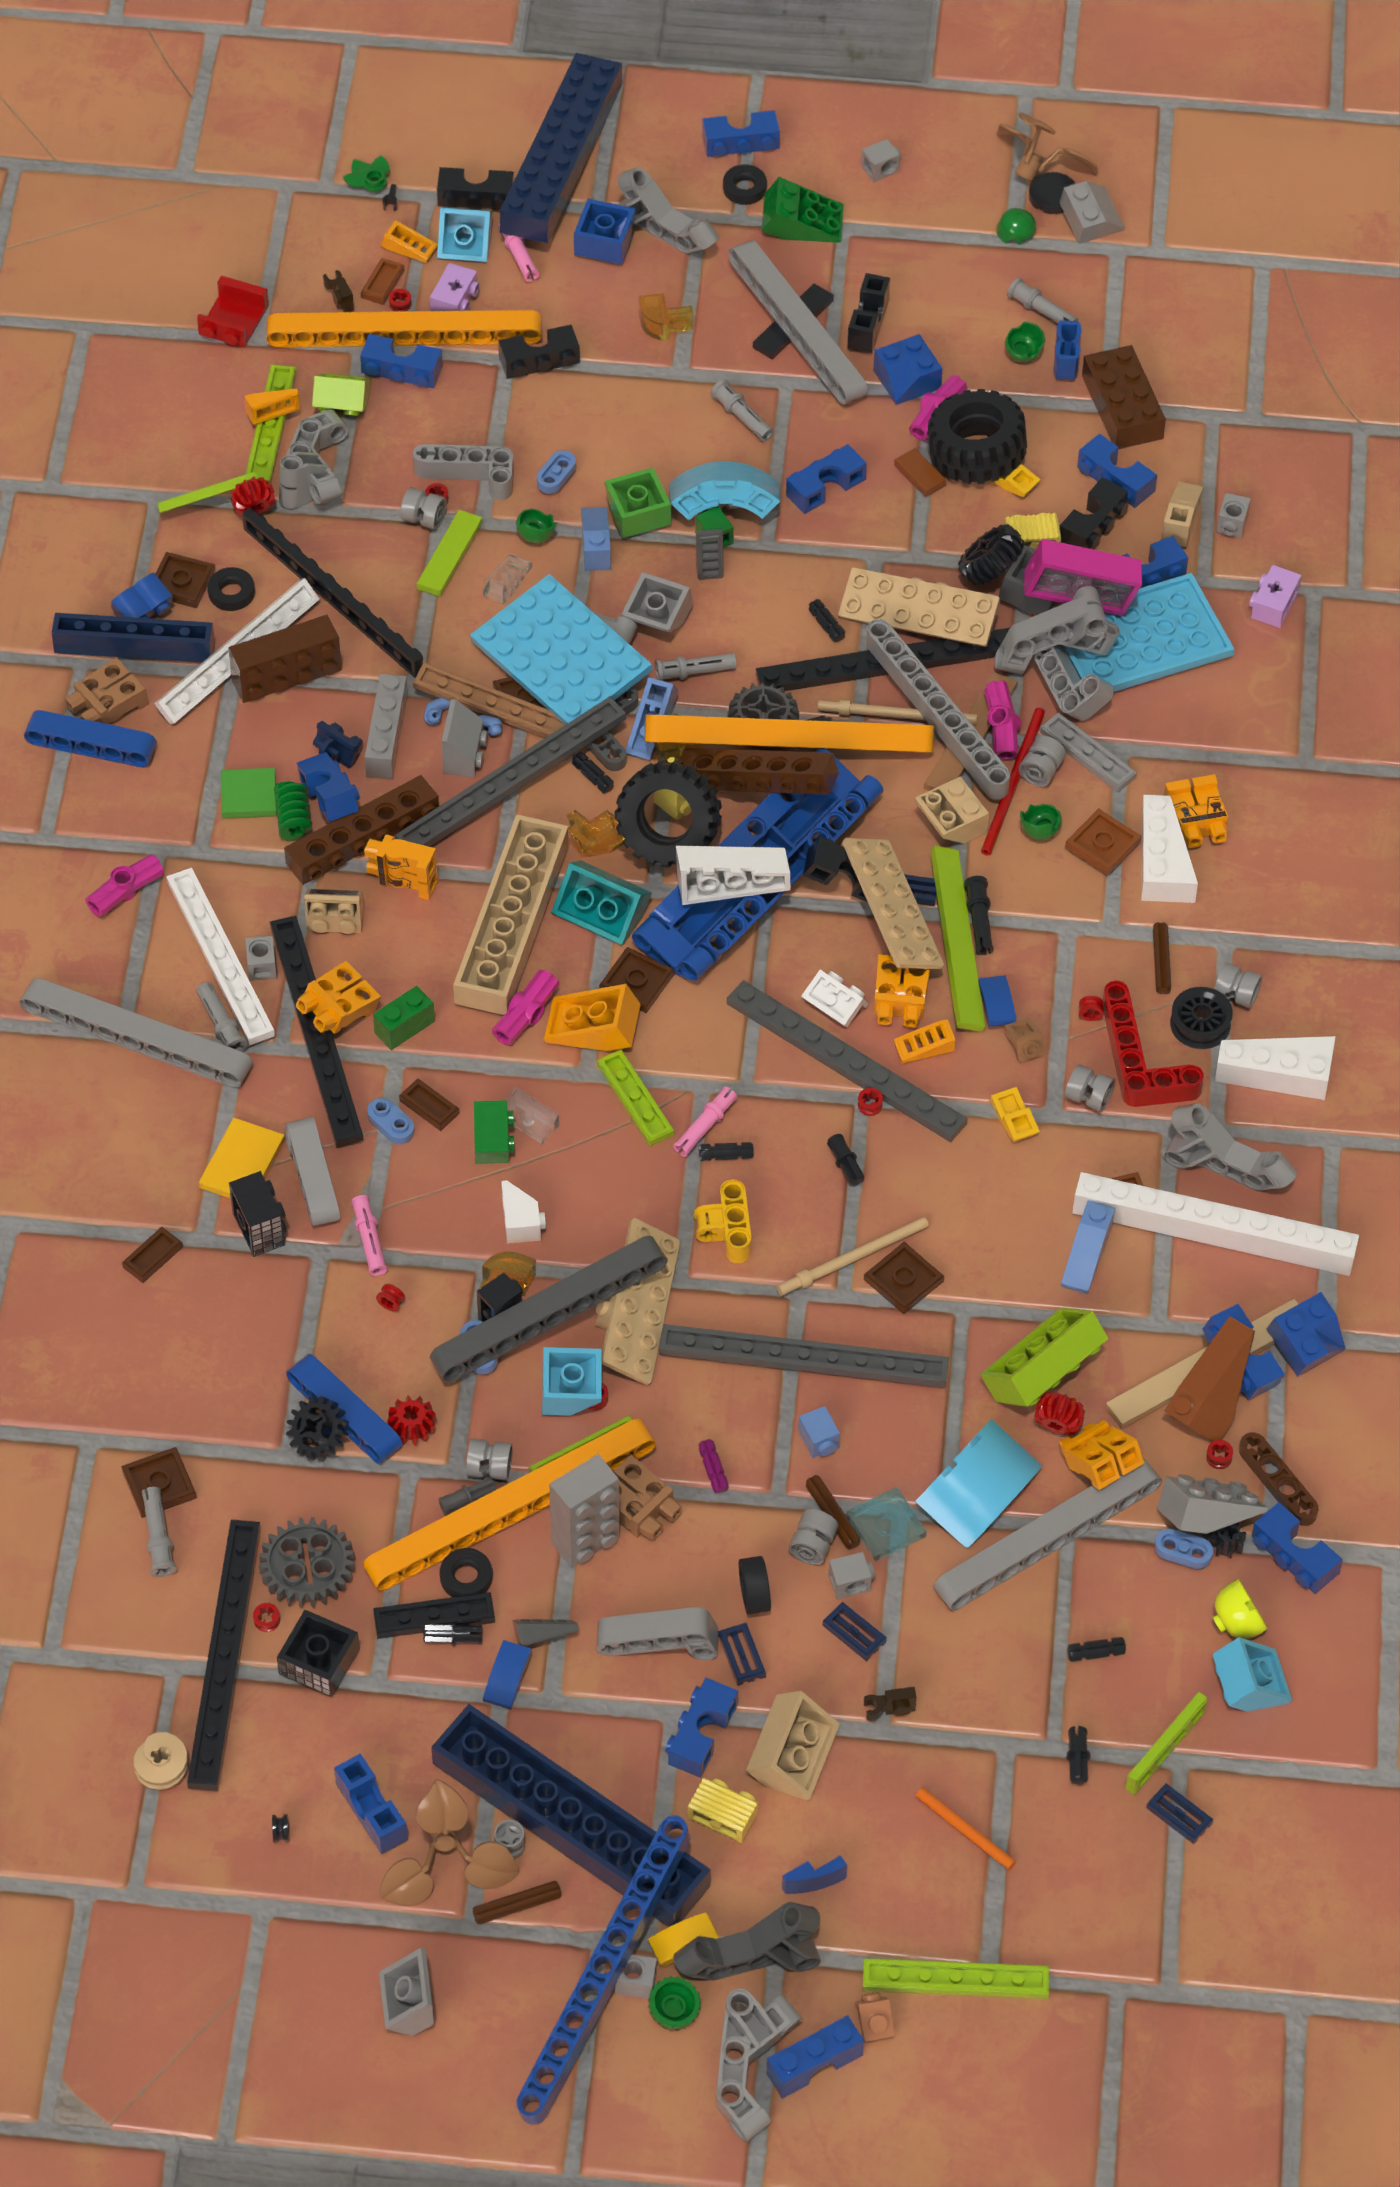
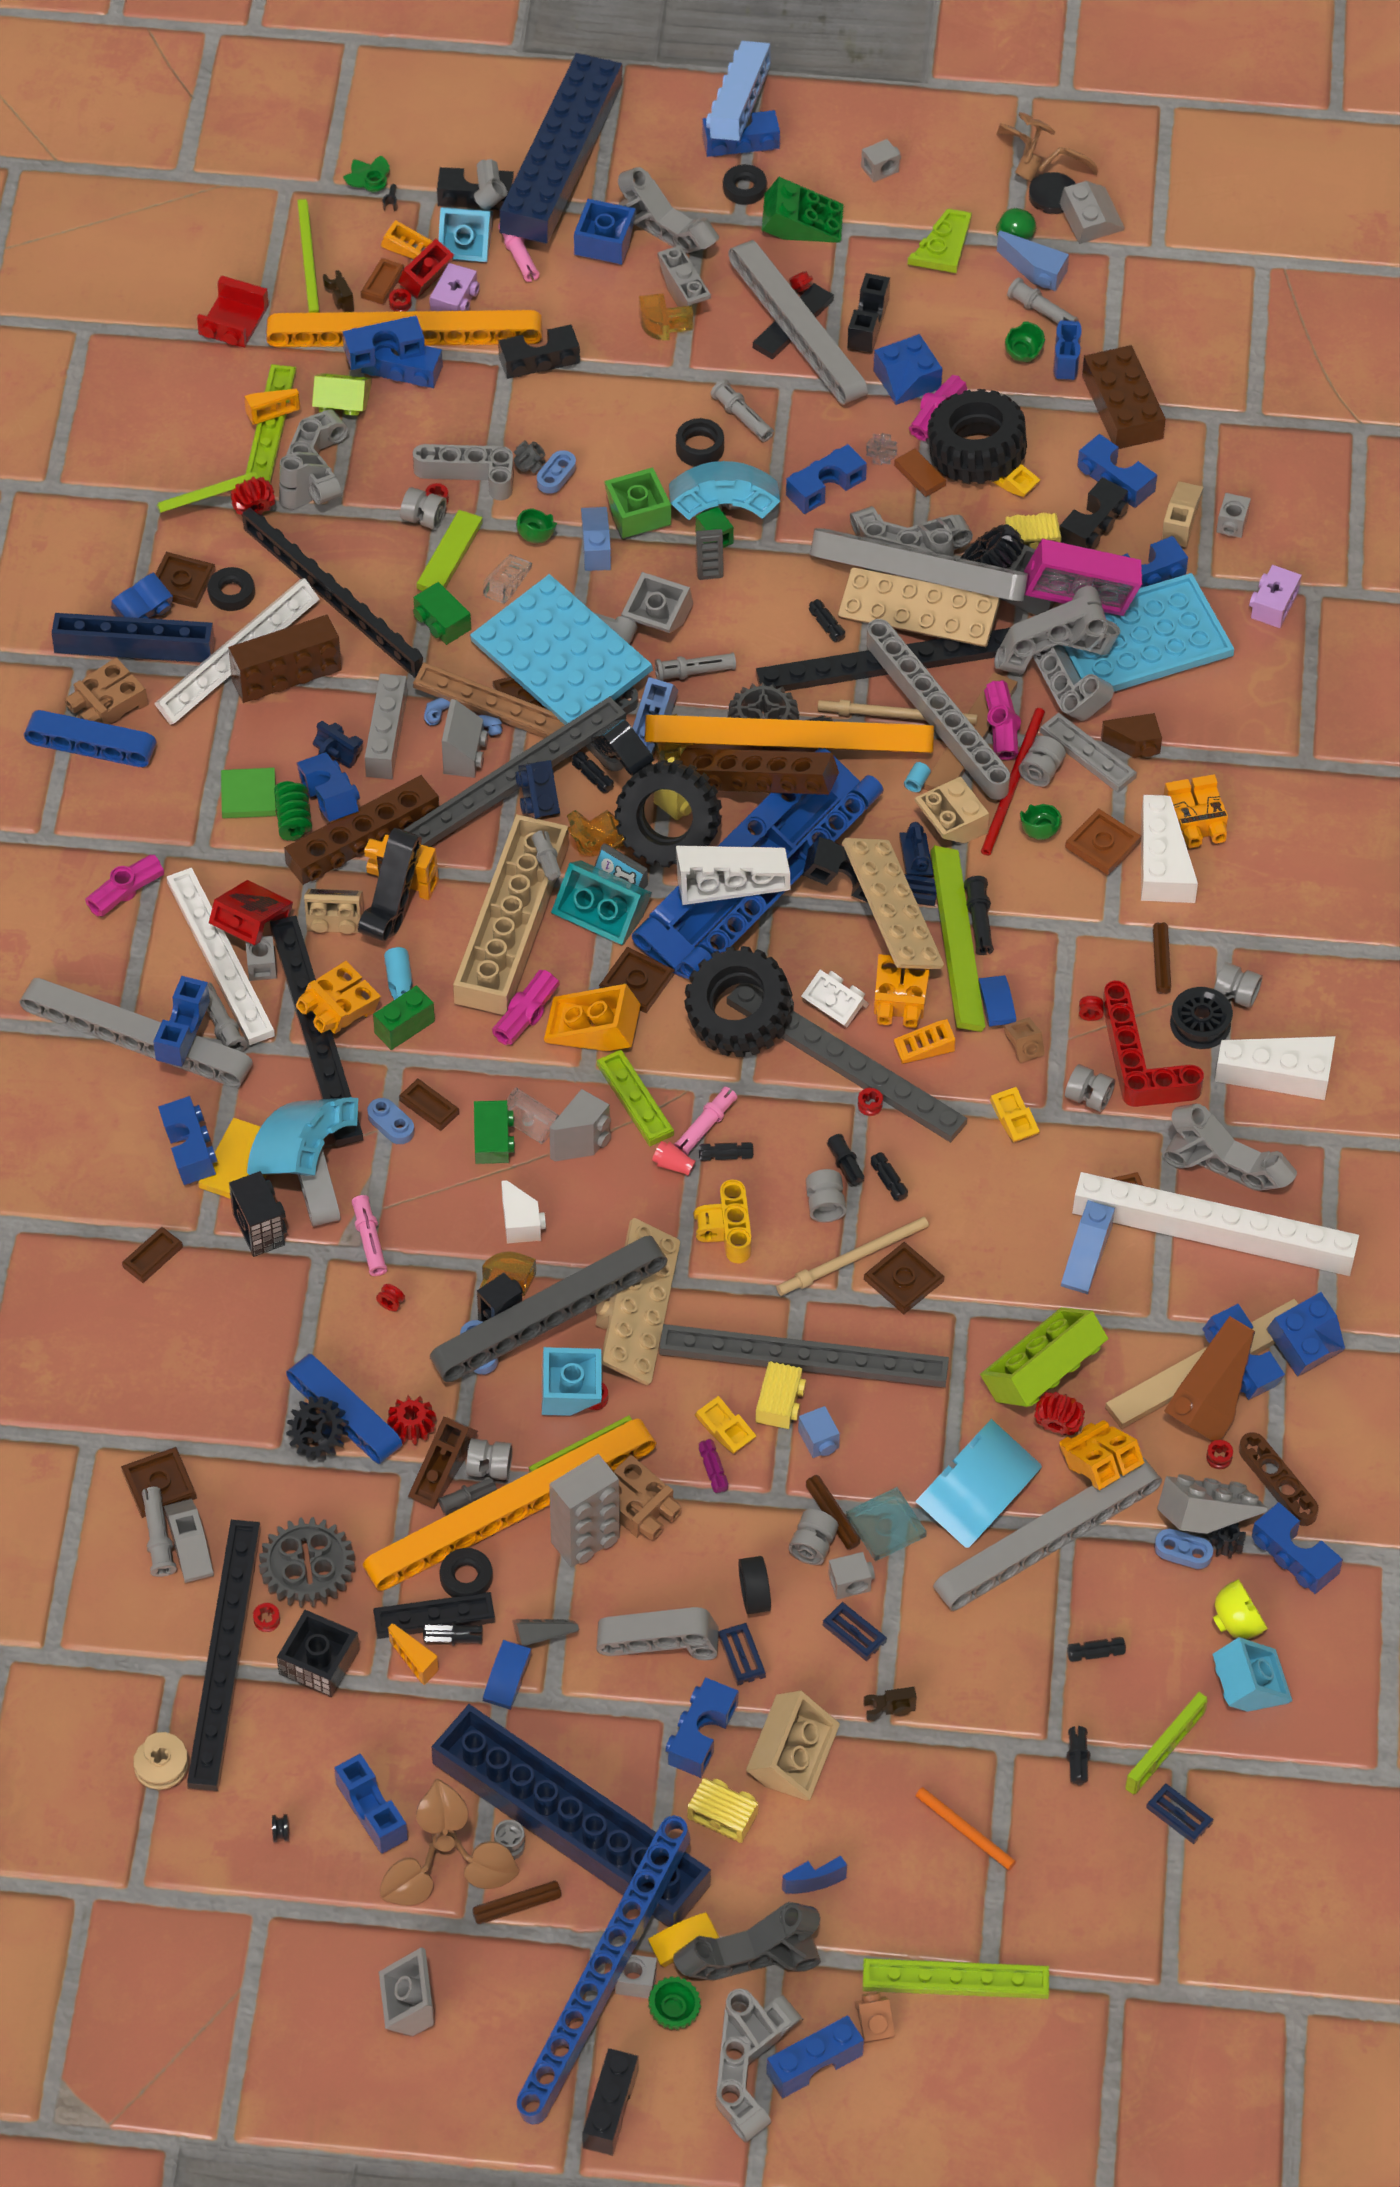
none -> blue arch [153,976,210,1067]
none -> blue arch [158,1096,218,1185]
none -> light grey slope [163,1499,214,1583]
none -> red panel [209,880,293,946]
none -> medium azure panel [247,1097,359,1176]
none -> lime tile [297,199,319,313]
none -> blue arch [342,315,425,370]
none -> black beam [358,828,422,942]
none -> medium azure piece [384,947,412,1000]
none -> light orange slope [388,1624,439,1685]
none -> red brick [398,238,454,299]
none -> reddish brown slope [408,1417,478,1509]
none -> green brick [413,582,471,645]
none -> light grey piece [474,159,507,210]
none -> dark grey gear [514,440,545,474]
none -> dark blue bracket [515,760,560,819]
none -> light grey axle [532,831,561,881]
none -> light grey slope [549,1089,611,1161]
none -> black arch [582,2048,639,2156]
none -> black beam [591,719,655,776]
none -> slope [595,843,648,889]
none -> coral cone [652,1141,696,1176]
none -> light grey slope [657,245,711,307]
none -> black tyre [676,418,724,467]
none -> black tyre [684,946,794,1057]
none -> yellow slope [695,1396,756,1454]
none -> light blue brick [706,41,771,141]
none -> light yellow brick [755,1361,807,1429]
none -> red plate [789,271,813,292]
none -> light grey wheel [806,1169,846,1222]
none -> light grey beam [810,528,1028,601]
none -> light grey connector [850,506,973,557]
none -> clear gear [866,433,897,465]
none -> black axle [871,1152,908,1201]
none -> dark blue hinge [899,822,933,876]
none -> medium azure hinge [904,762,931,792]
none -> lime wing [907,208,972,273]
none -> medium blue slope [997,231,1069,291]
none -> reddish brown slope [1101,713,1162,758]

